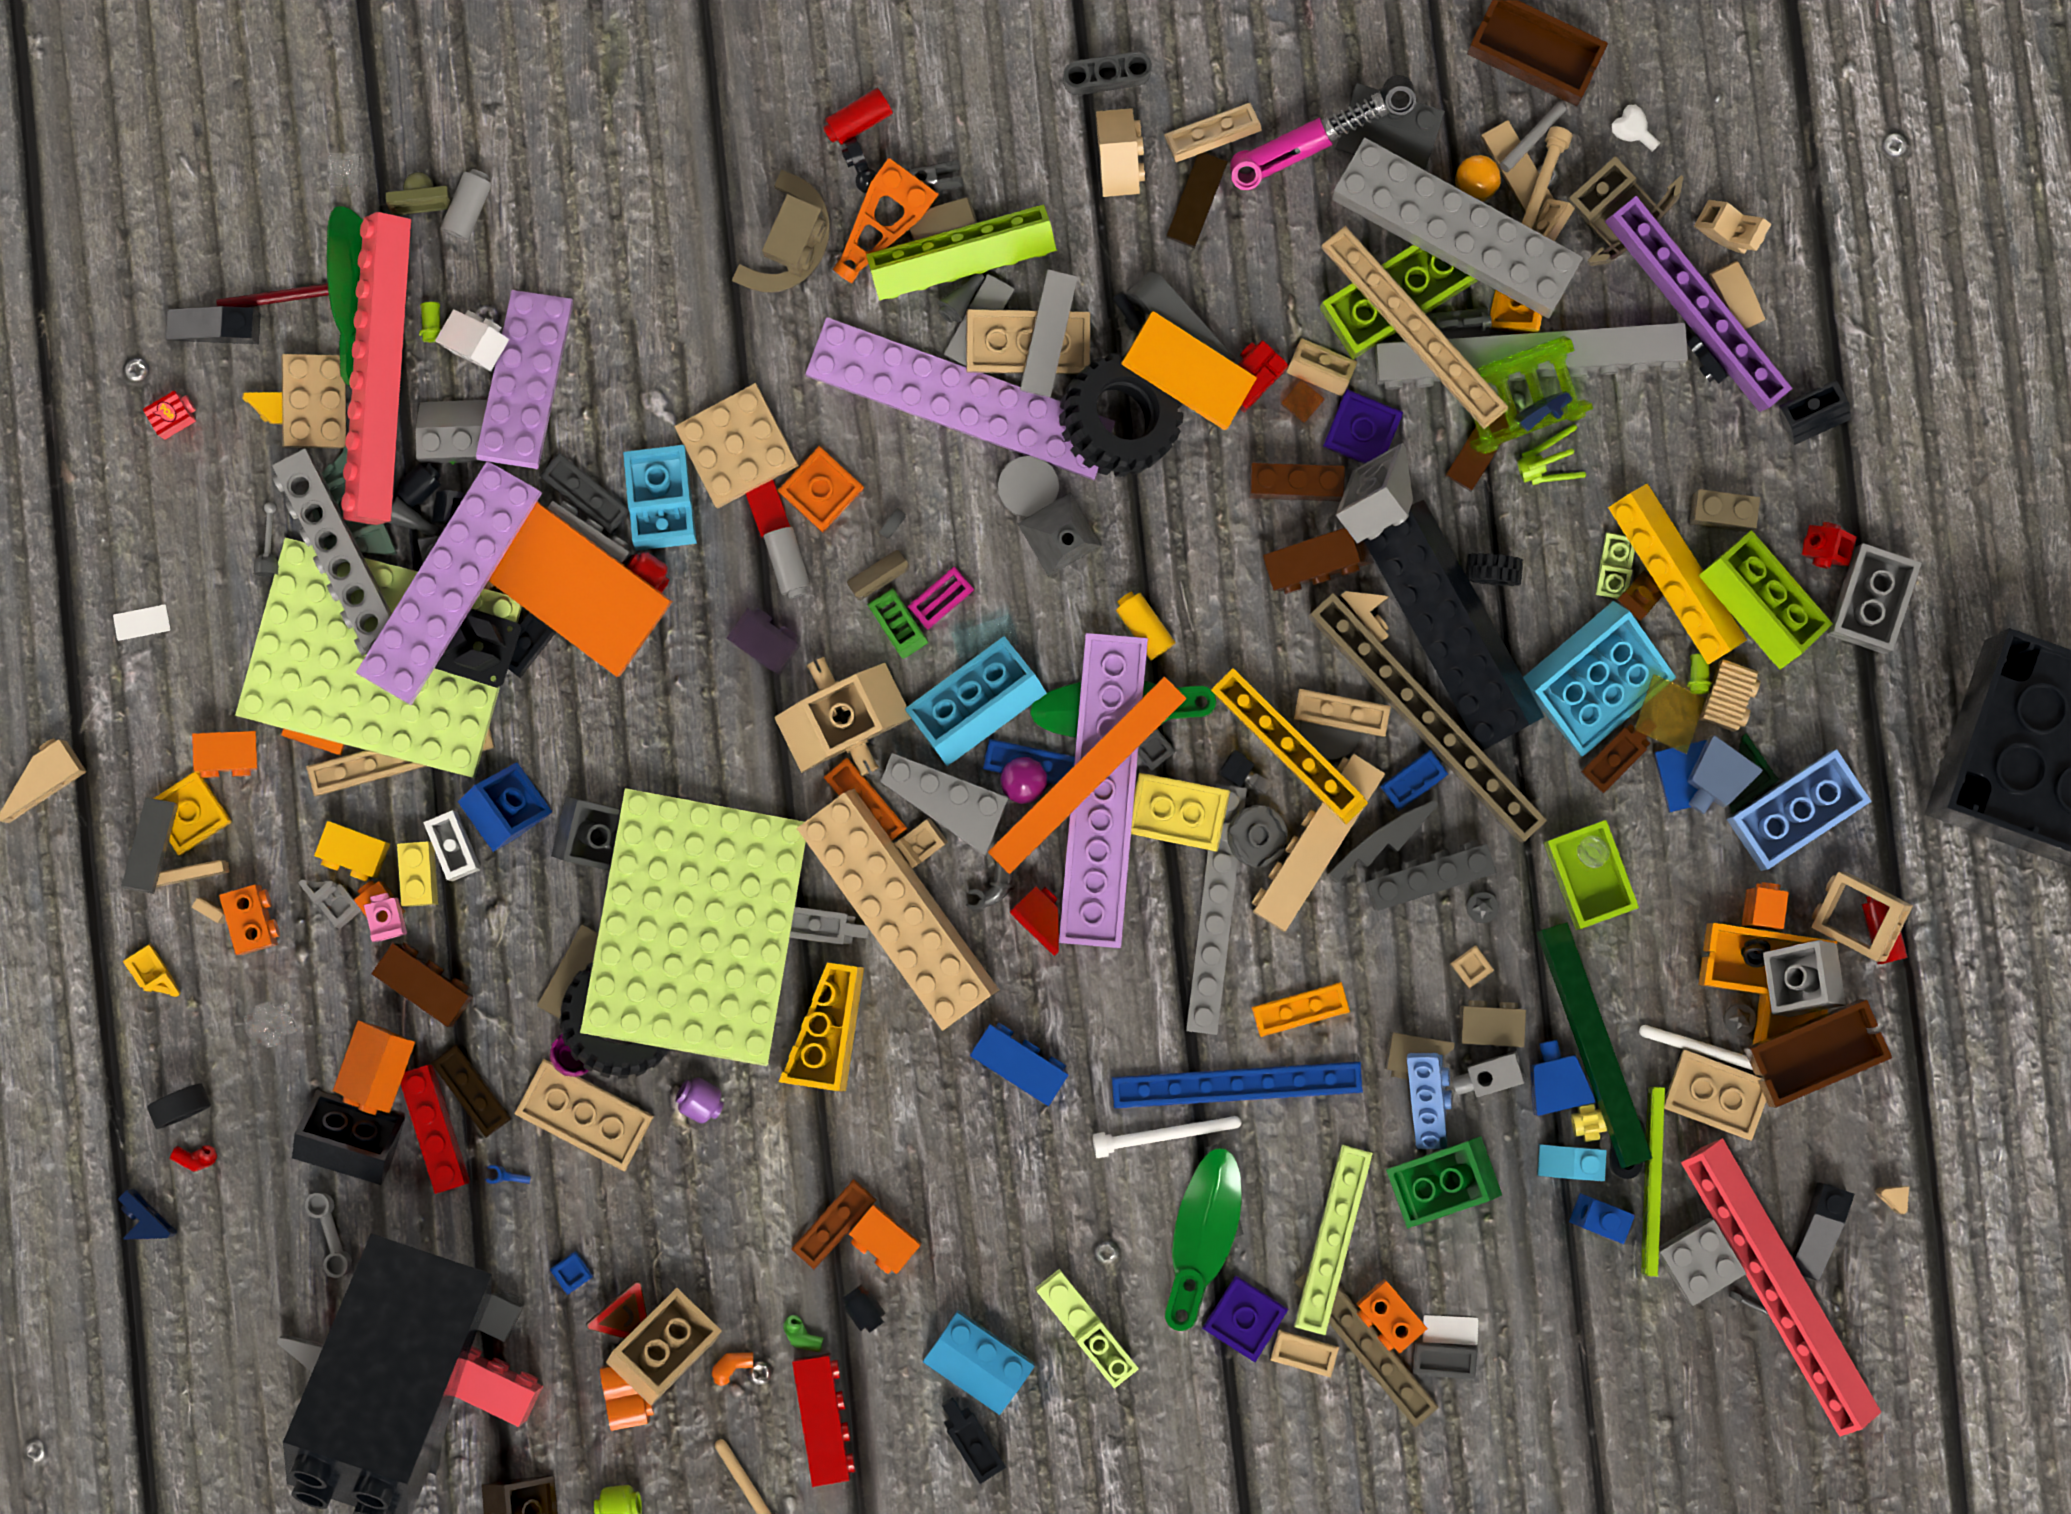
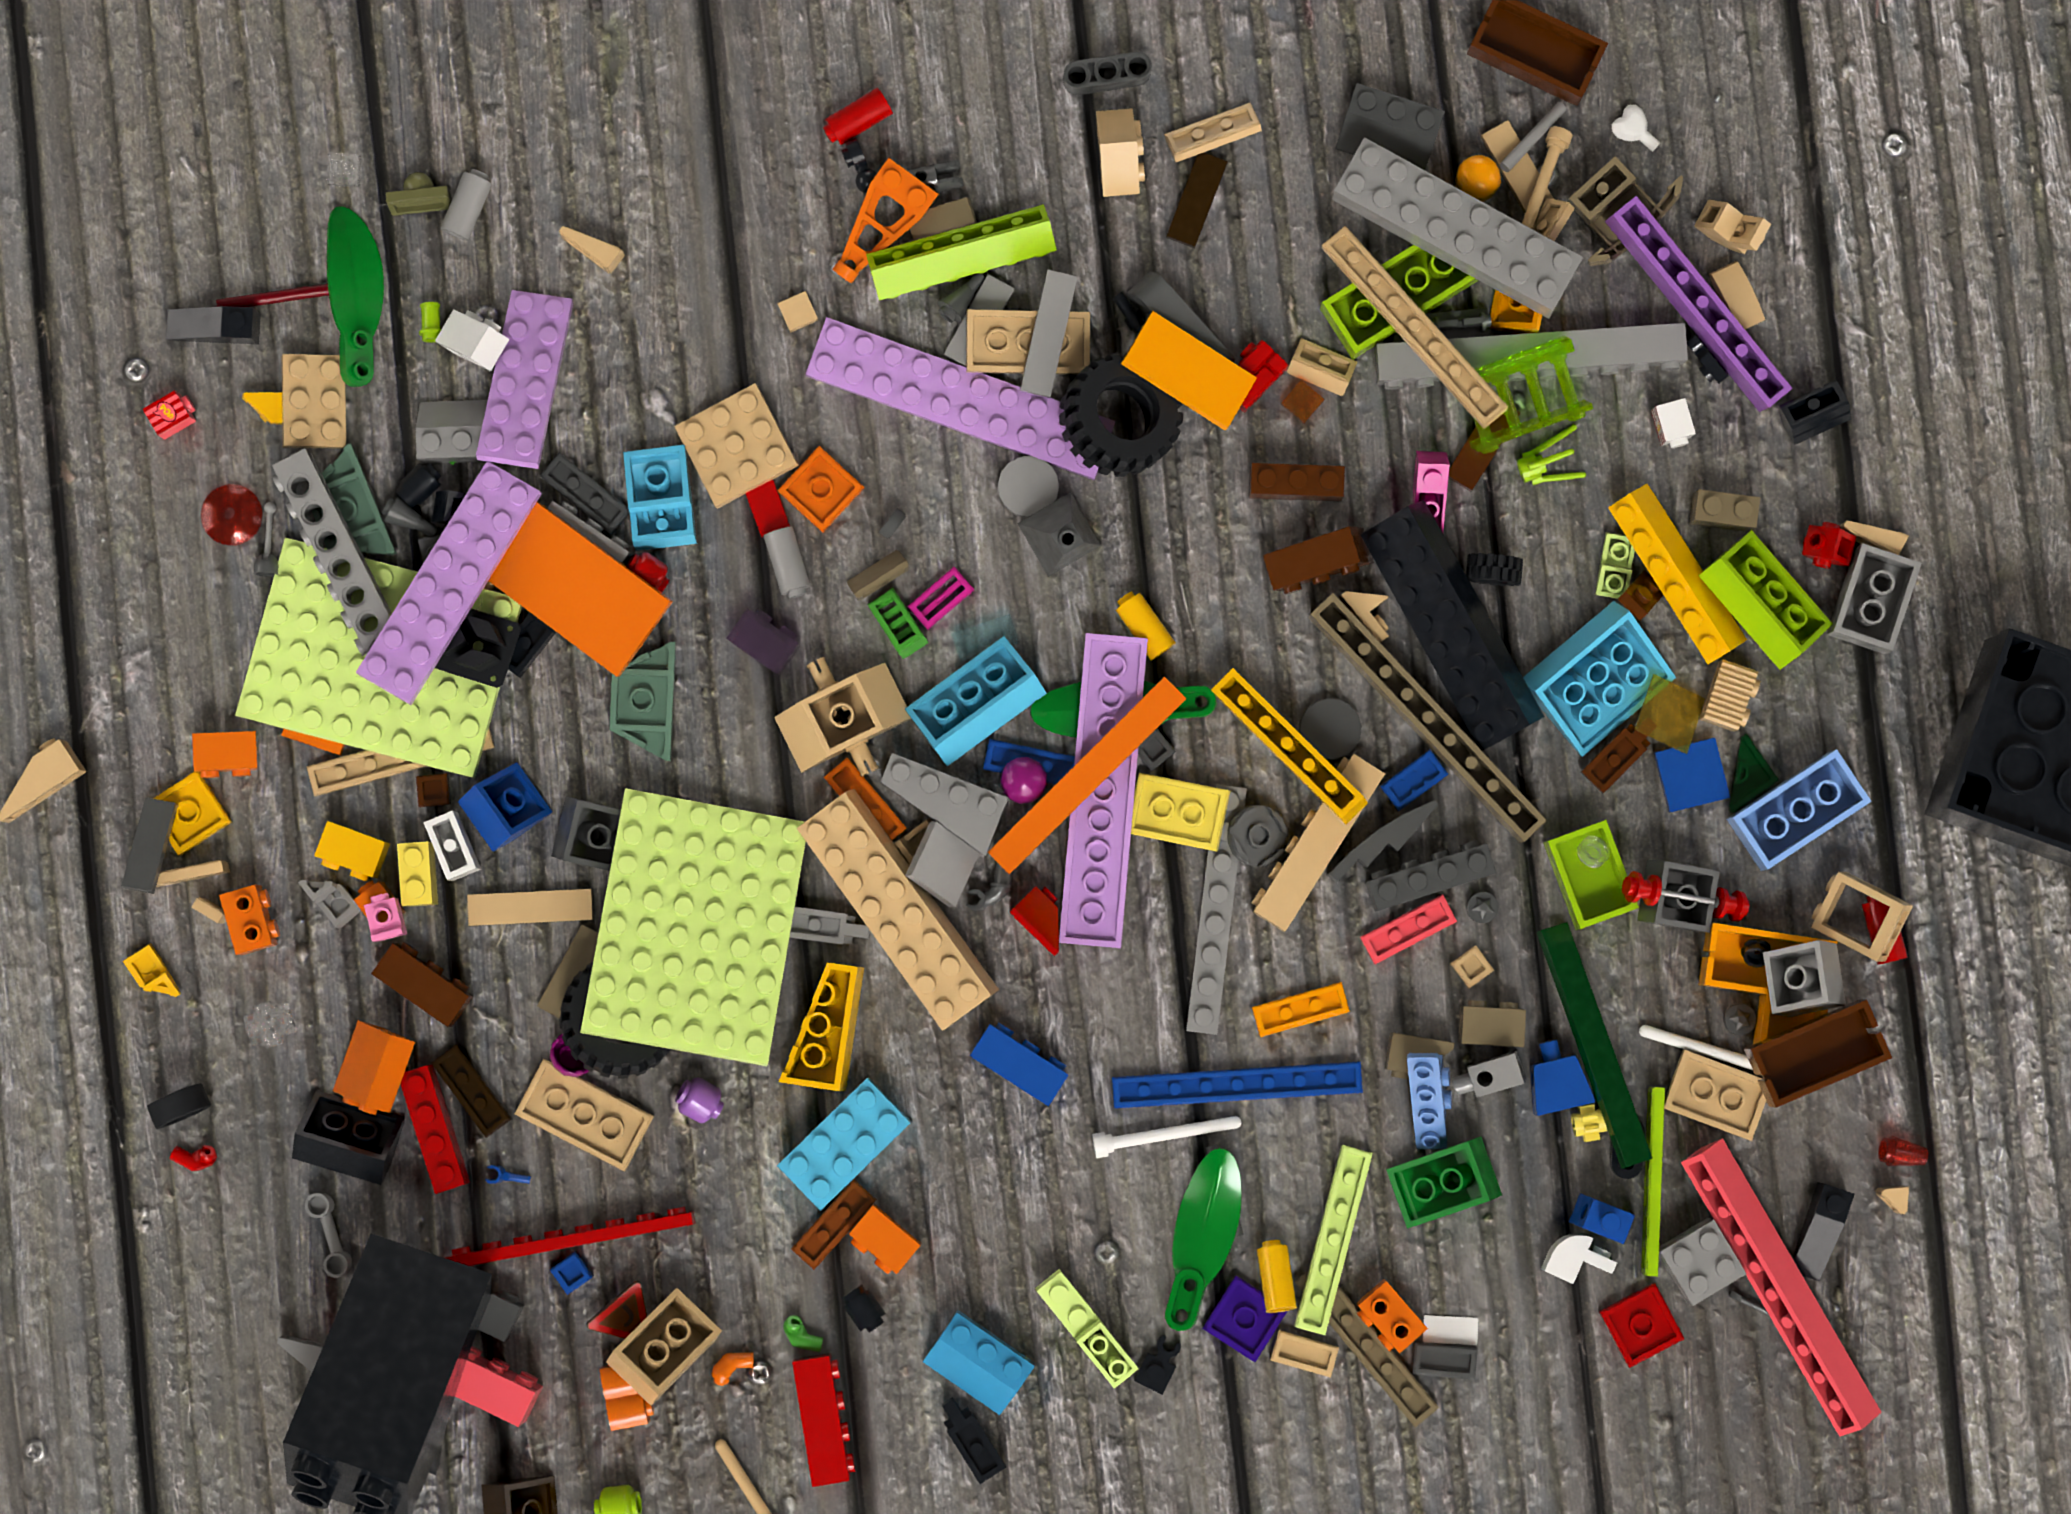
white sticker [113,604,170,641] -> none
dark blue slope [118,1189,177,1240] -> none
coral brick [341,212,411,525] -> none
dark tan piece [732,169,830,293] -> none
black piece [1218,750,1272,794] -> none
piece [1230,75,1416,190] -> none
tan tile [1293,689,1391,737] -> none
dark purple tile [1323,389,1404,464] -> none
light grey slope [1336,443,1413,543] -> none
dark blue slope [1513,391,1573,432] -> none
medium azure slope [1537,1144,1607,1181] -> none
lime pin [1687,654,1712,694] -> none
sand blue torso [1687,735,1763,814] -> none
orange brick [1742,882,1789,930] -> none
none -> clear red dish [201,484,263,546]
none -> reddish brown tile [416,773,451,808]
none -> red plate [444,1206,696,1266]
none -> tan tile [467,889,594,926]
none -> tan slope [559,226,625,274]
none -> sand green wing [609,642,676,761]
none -> tan tile [777,291,818,333]
none -> medium azure brick [777,1077,912,1211]
none -> light grey tile [905,821,980,907]
none -> black plate [1134,1335,1181,1395]
none -> yellow brick [1257,1240,1297,1313]
none -> coral tile [1360,894,1457,965]
none -> dark pink slope [1413,451,1450,533]
none -> white brick [1541,1233,1617,1284]
none -> red tile [1598,1282,1685,1368]
none -> dark grey brick [1622,860,1749,933]
none -> white brick [1651,398,1696,449]
none -> tan slope [1840,521,1909,555]
none -> clear red cone [1878,1135,1928,1166]

